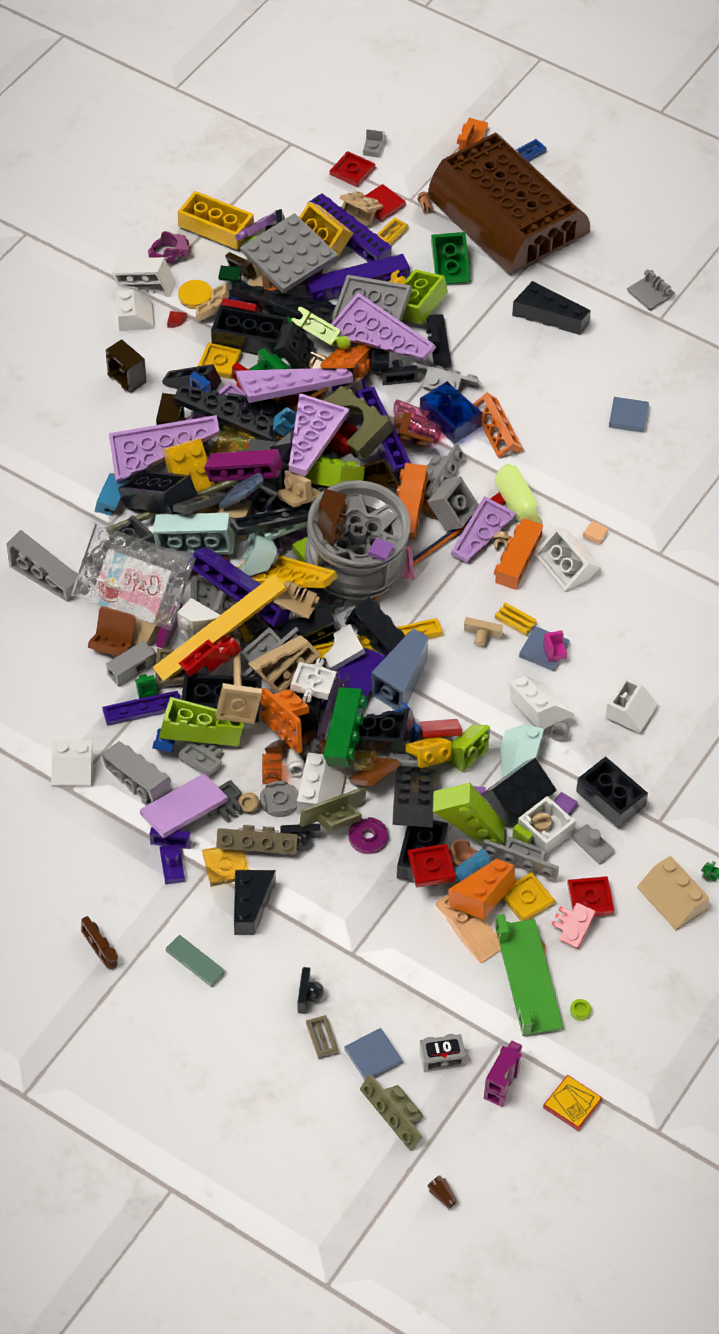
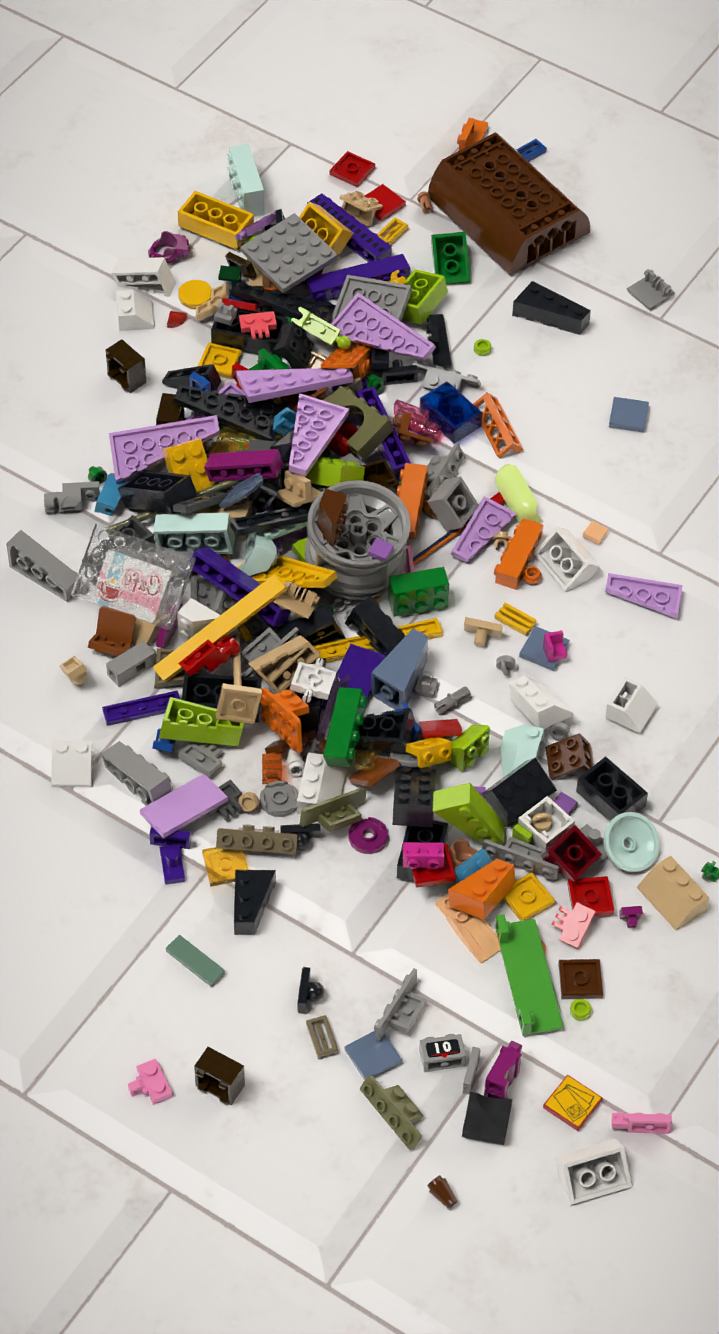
reddish brown hinge [81,916,118,970] -> none
green tile [135,674,158,699] -> none
white tile [324,624,366,671] -> none
light grey slope [363,129,385,158] -> none
none -> light grey plate [44,481,100,513]
none -> tan tile [59,656,87,685]
none -> green tile [88,466,107,484]
none -> bright pink hinge [128,1058,172,1104]
none -> dark brown container [194,1046,245,1105]
none -> light grey tile [214,302,237,326]
none -> light aqua brick [227,144,264,216]
none -> coral hinge [239,311,277,339]
none -> green plate [366,374,384,393]
none -> light grey bracket [374,968,426,1042]
none -> green brick [388,567,450,617]
none -> dark pink bracket [403,842,444,869]
none -> light grey tile [415,672,438,698]
none -> light grey axle [434,686,471,714]
none -> light grey tile [462,1047,481,1095]
none -> black brick [462,1092,512,1145]
none -> lime tile [474,339,491,356]
none -> light grey tile [496,655,515,676]
none -> orange plate [523,566,541,584]
none -> dark red slope [541,825,602,881]
none -> reddish brown bracket [545,733,594,780]
none -> white slope [555,1139,632,1205]
none -> reddish brown tile [558,959,603,999]
none -> light aqua dish [604,812,660,872]
none -> lavender wing [605,573,683,619]
none -> bright pink hinge [611,1112,672,1134]
none -> magenta tile [619,906,643,928]

